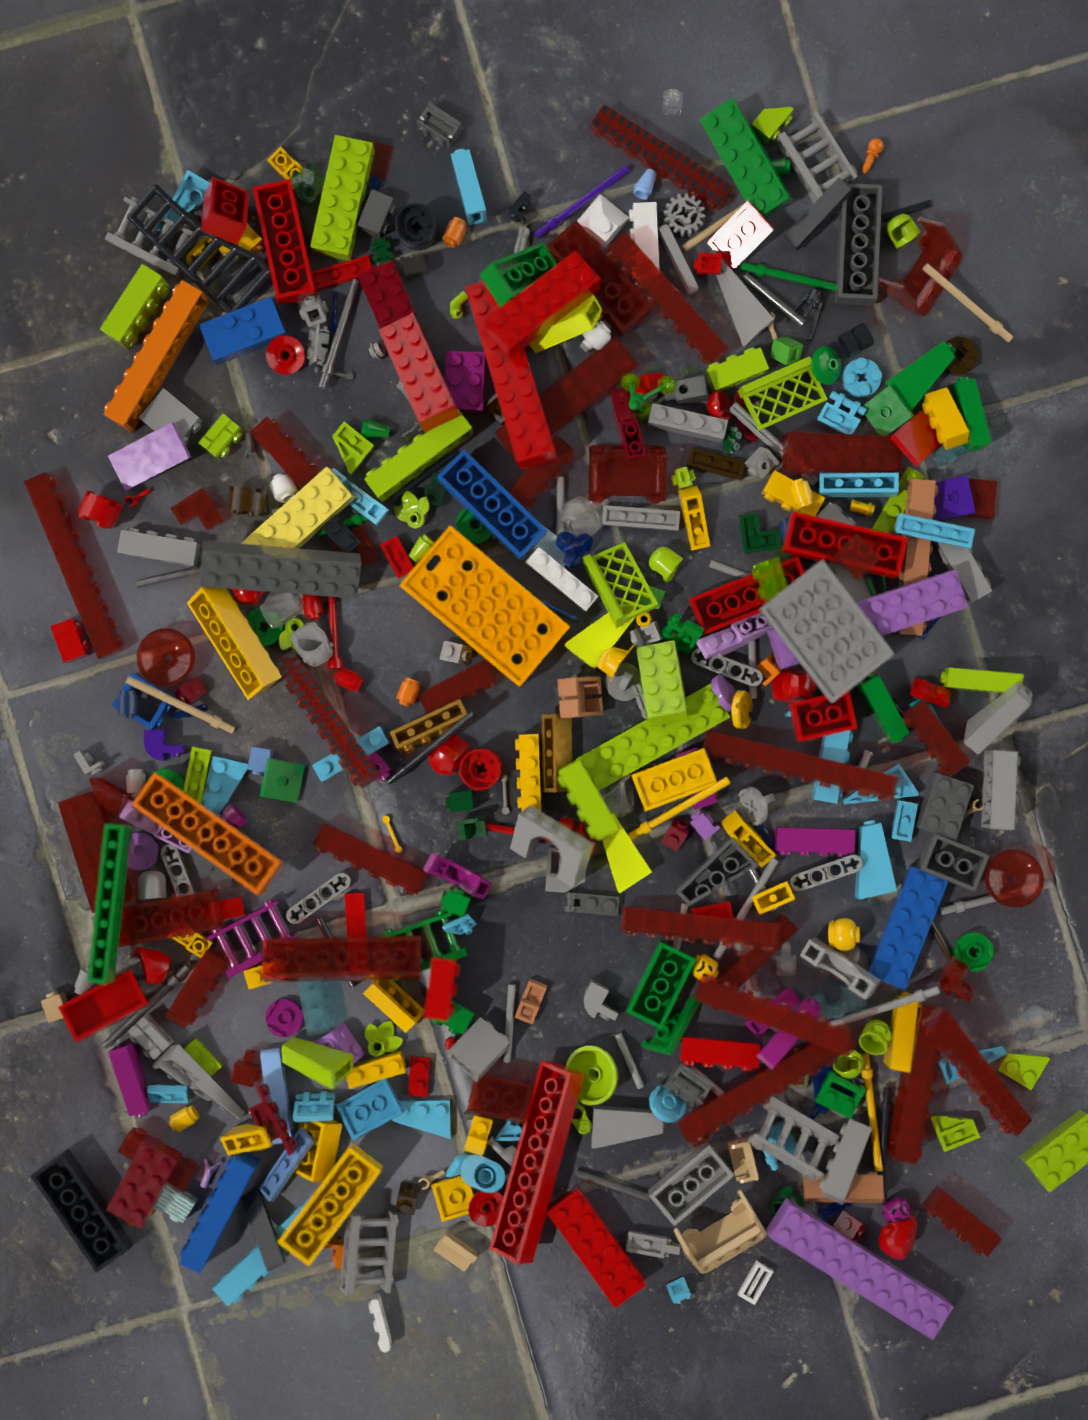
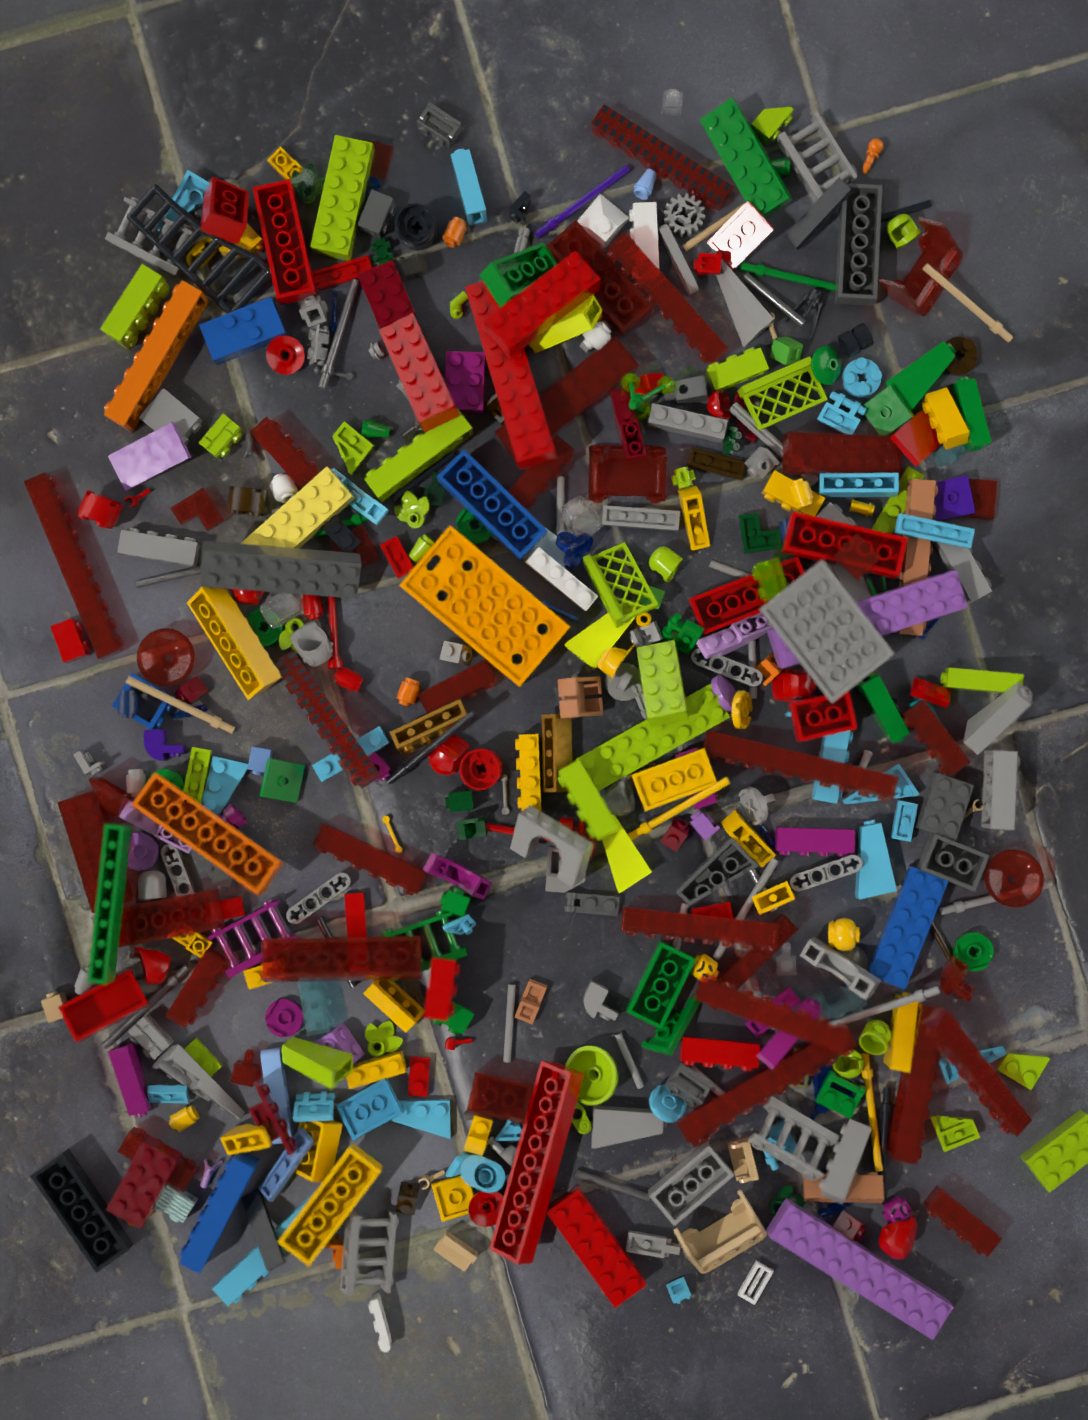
light grey brick [448,1017,510,1082] -> none

